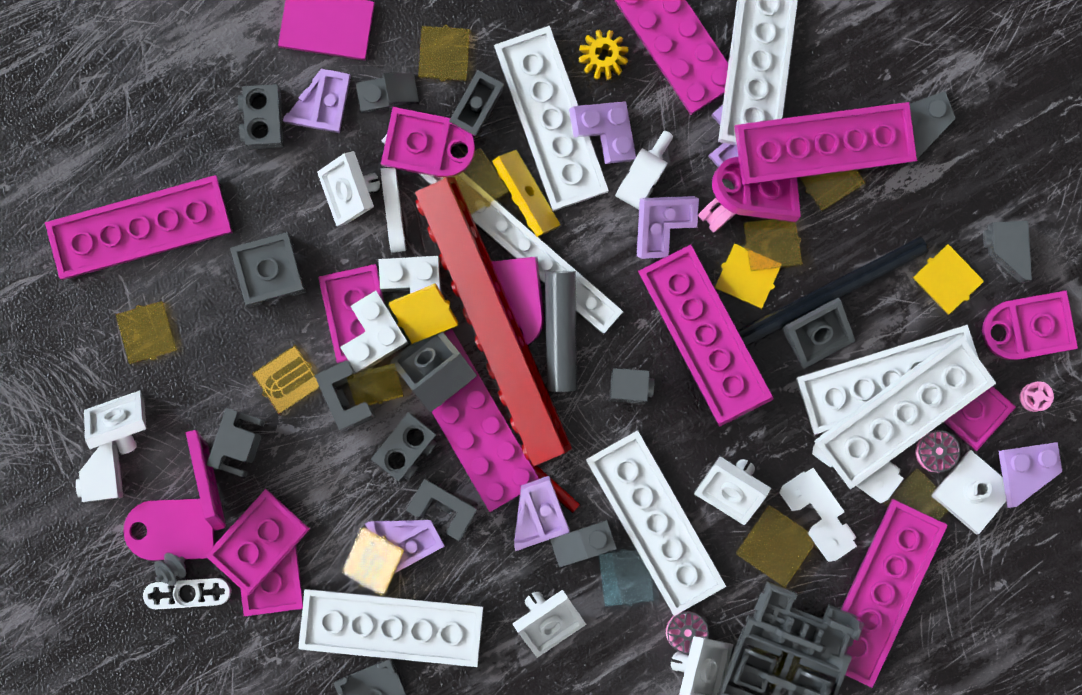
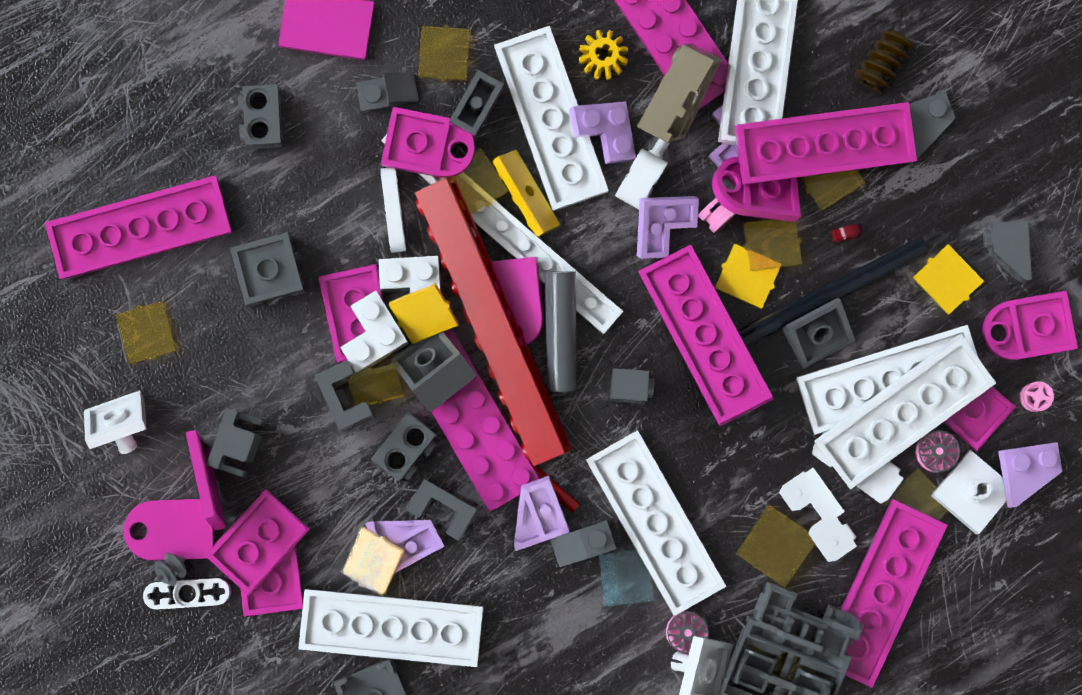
white slope [76,441,123,502] -> none
clear yellow piece [252,345,319,414] -> none
lavender wing [283,69,351,133] -> none
white tile [317,151,380,227] -> none
white tile [513,590,587,658] -> none
white tile [694,457,771,525] -> none
none -> dark tan wedge [637,43,722,143]
none -> dark red tile [830,223,863,243]
none -> dark brown piece [854,29,916,95]

